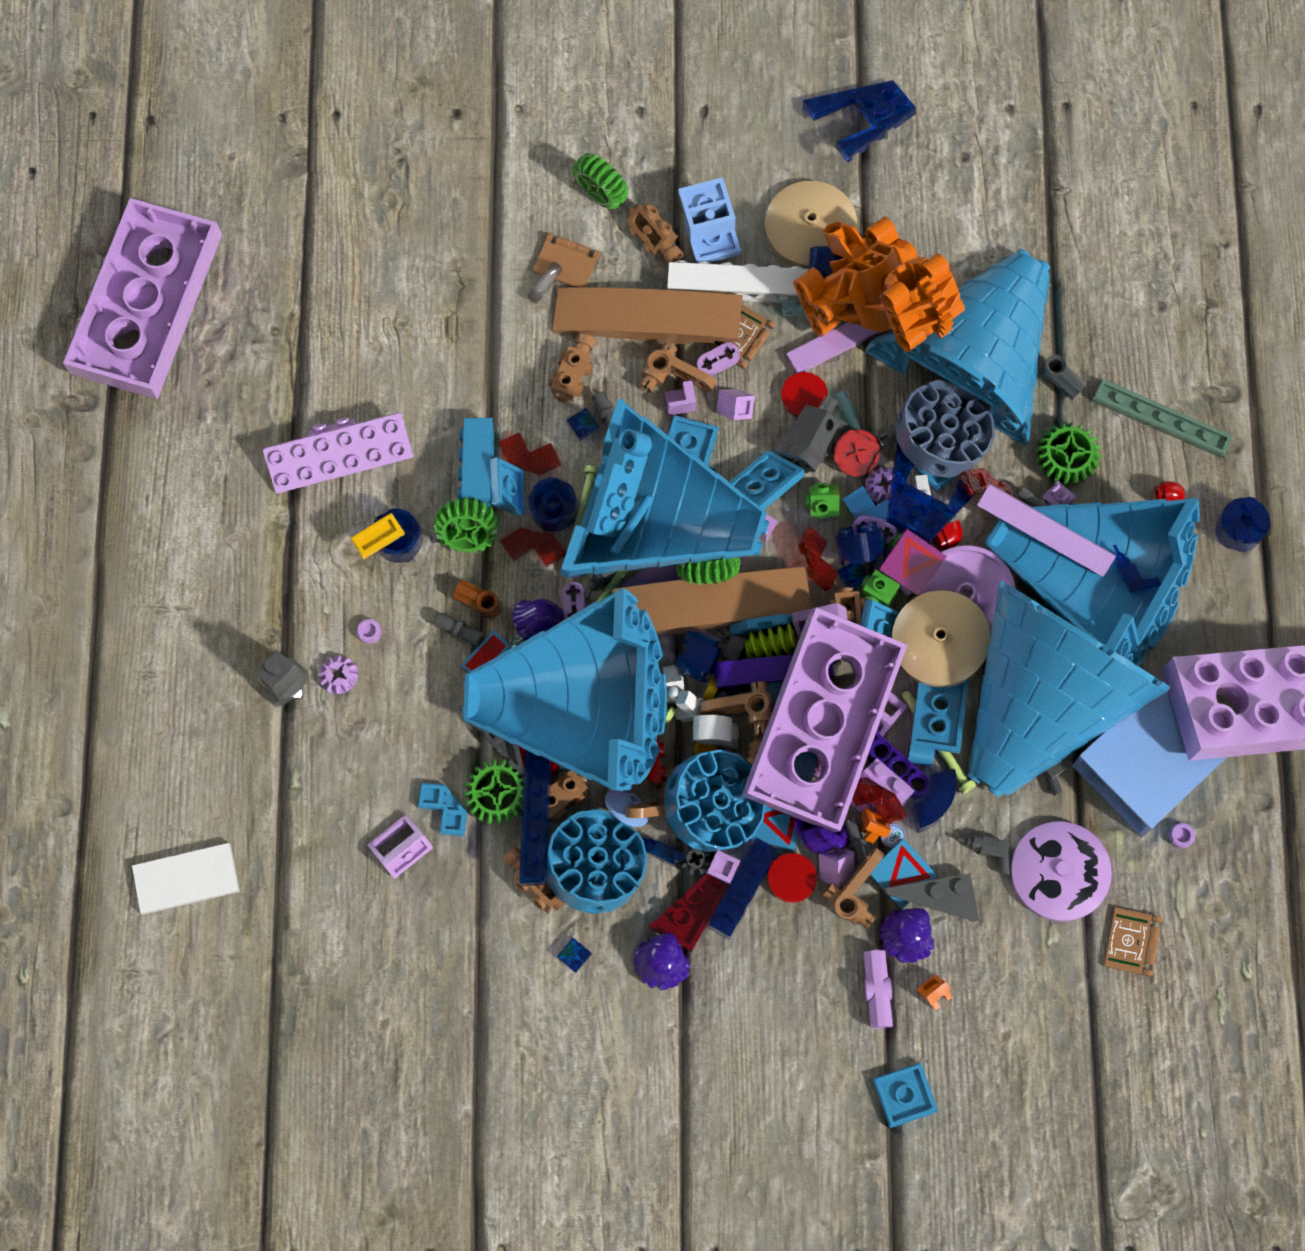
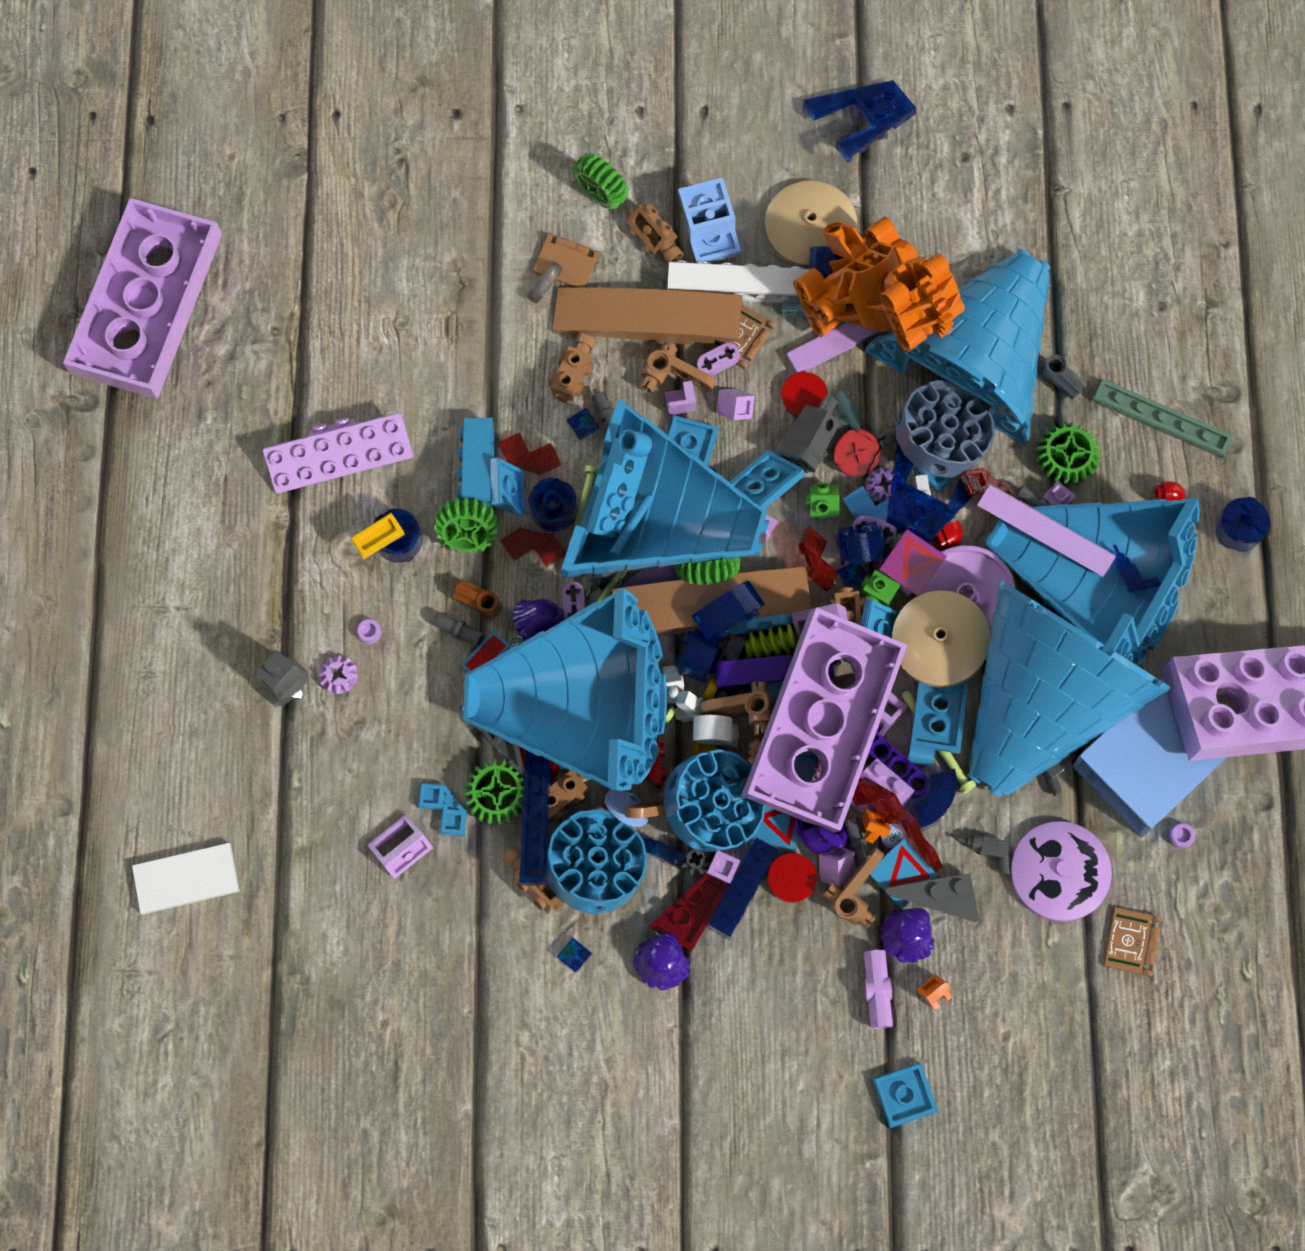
none -> clear blue brick [692,581,765,640]
none -> clear red tile [897,808,943,872]

